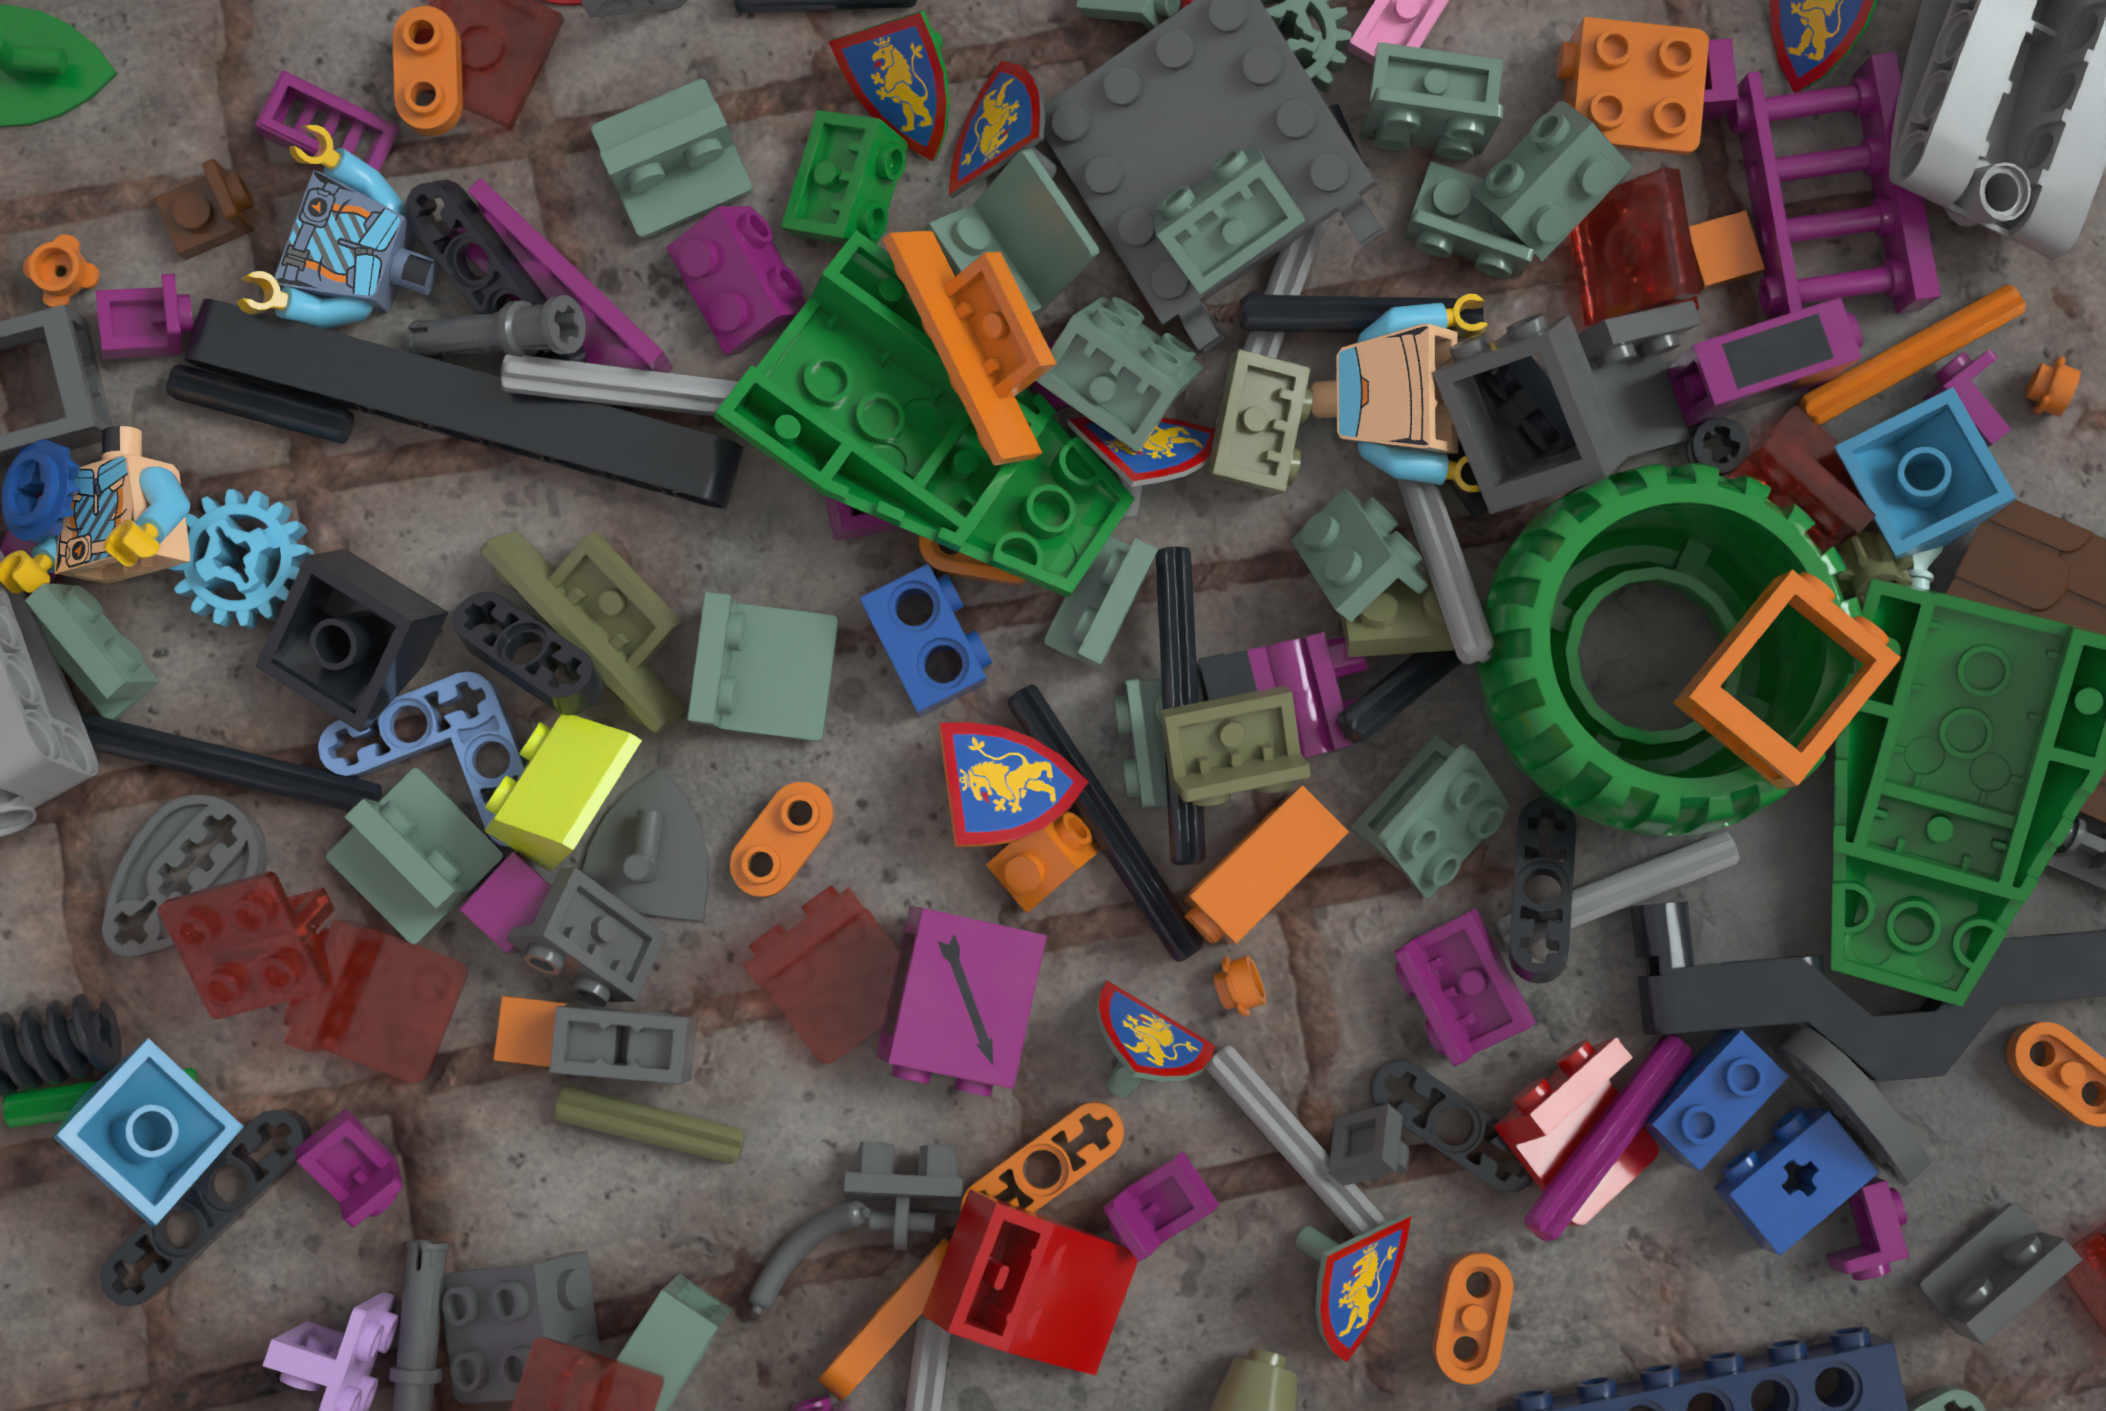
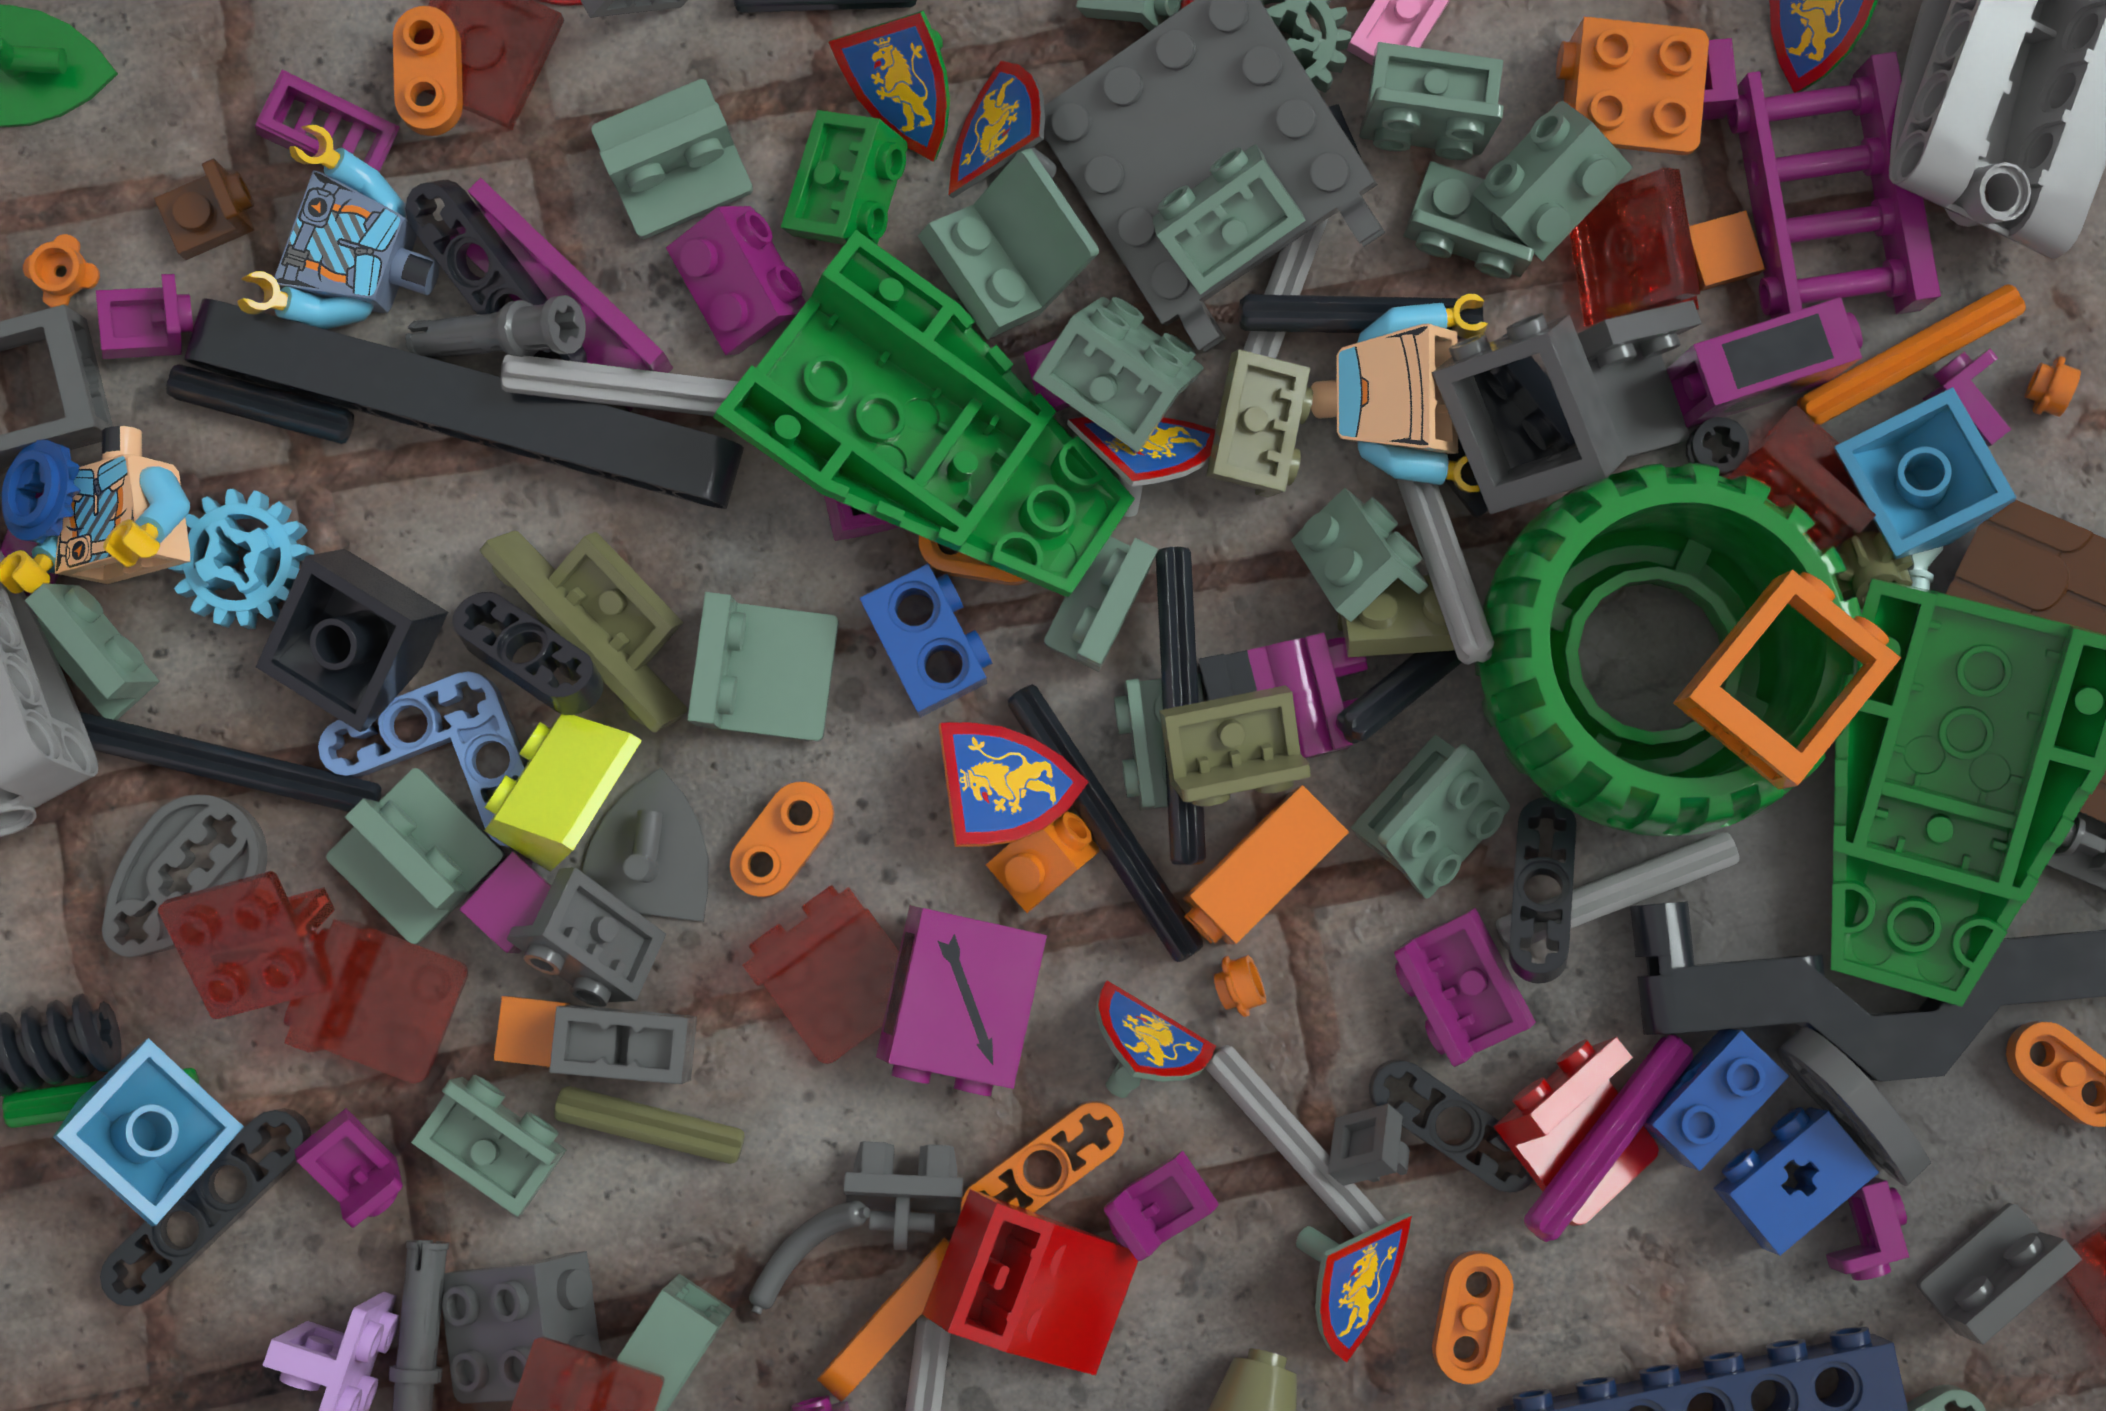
orange bracket [882,230,1057,465] -> none
none -> sand green bracket [411,1075,567,1217]

